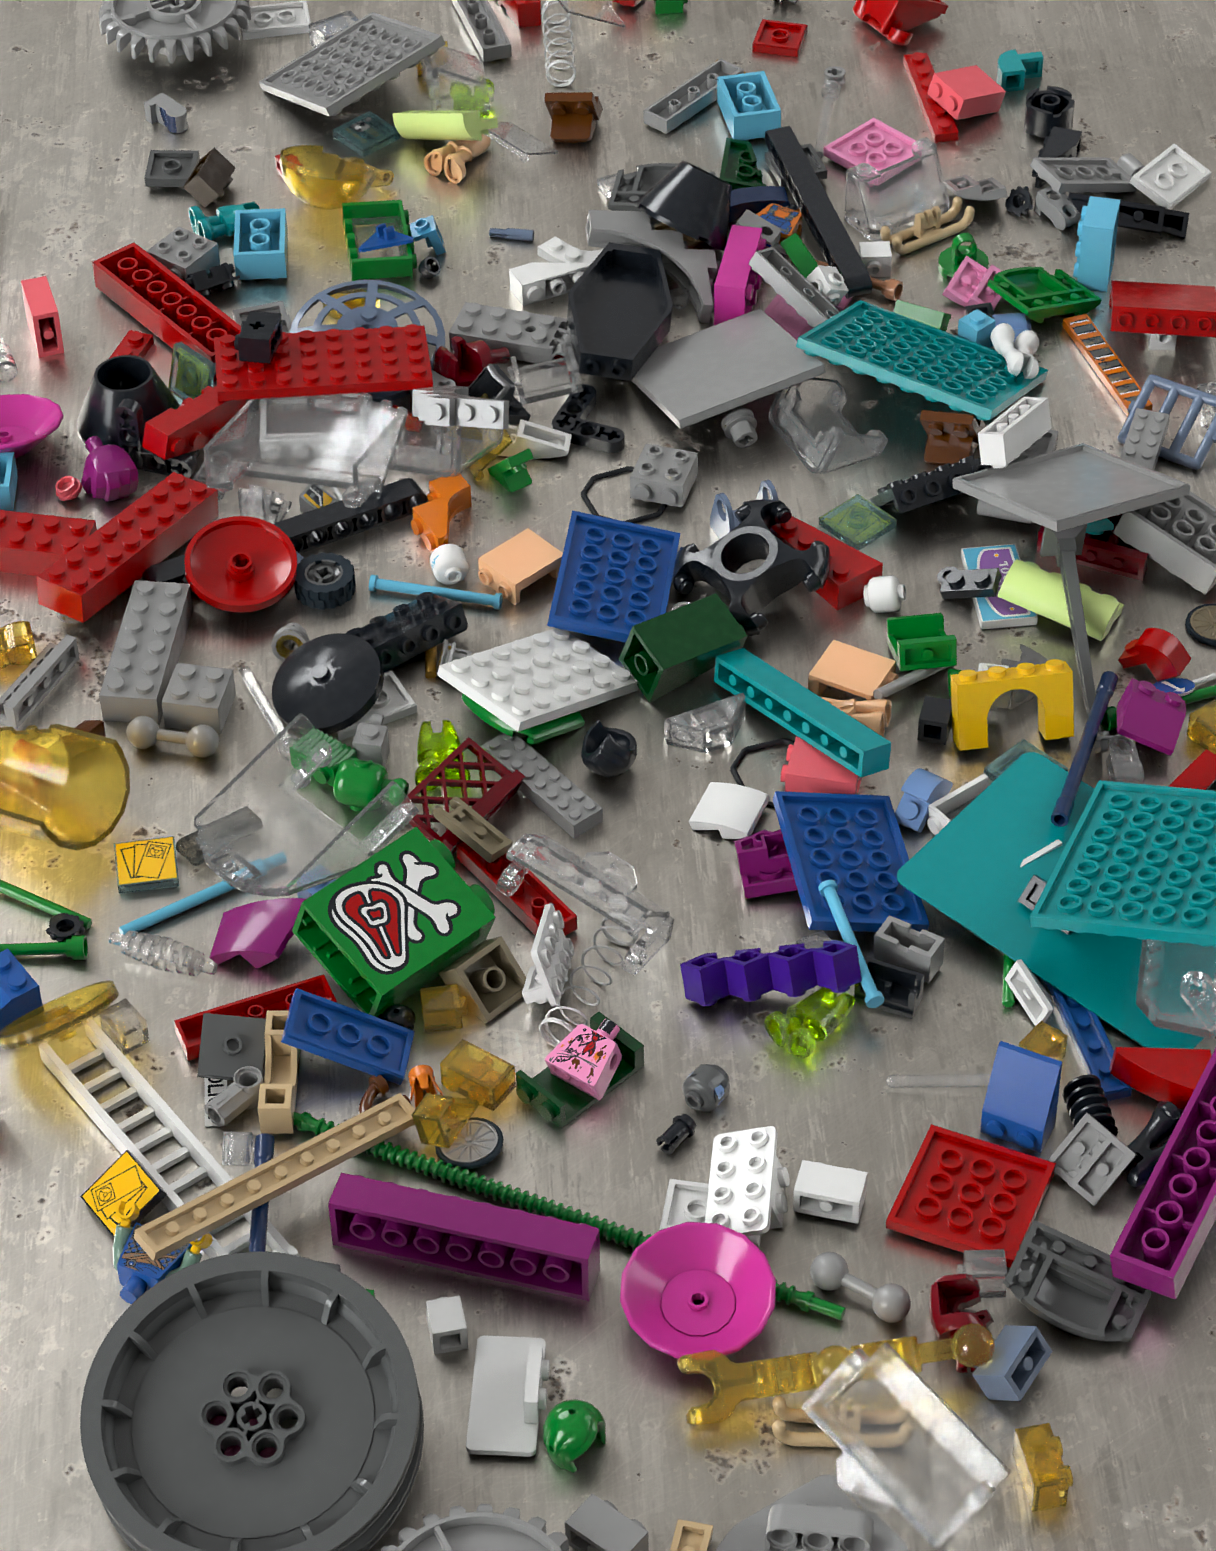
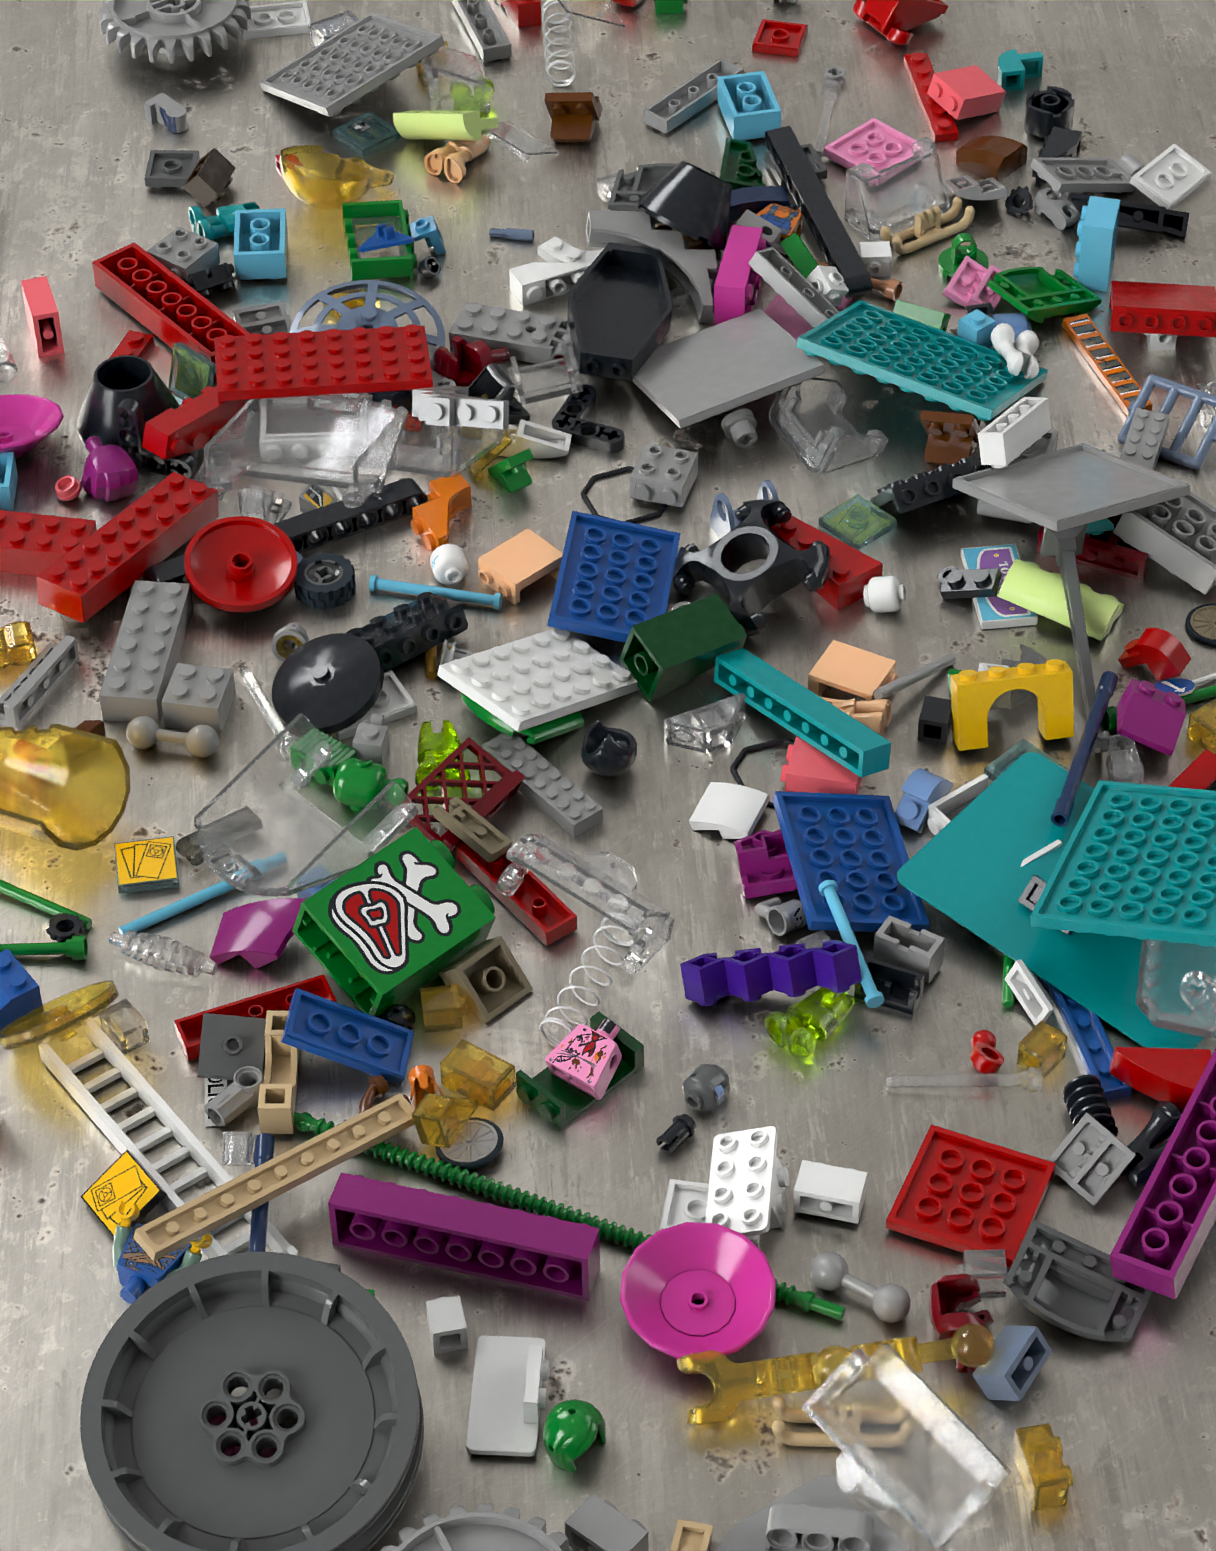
black brick [234,311,283,363] -> none
white bracket [522,903,575,1007] -> none
green panel [887,613,957,671] -> none
slope [980,1041,1062,1153] -> none
none -> light grey piece [755,897,807,936]
none -> reddish brown slope [956,136,1028,183]
none -> red plate [970,1030,1004,1074]

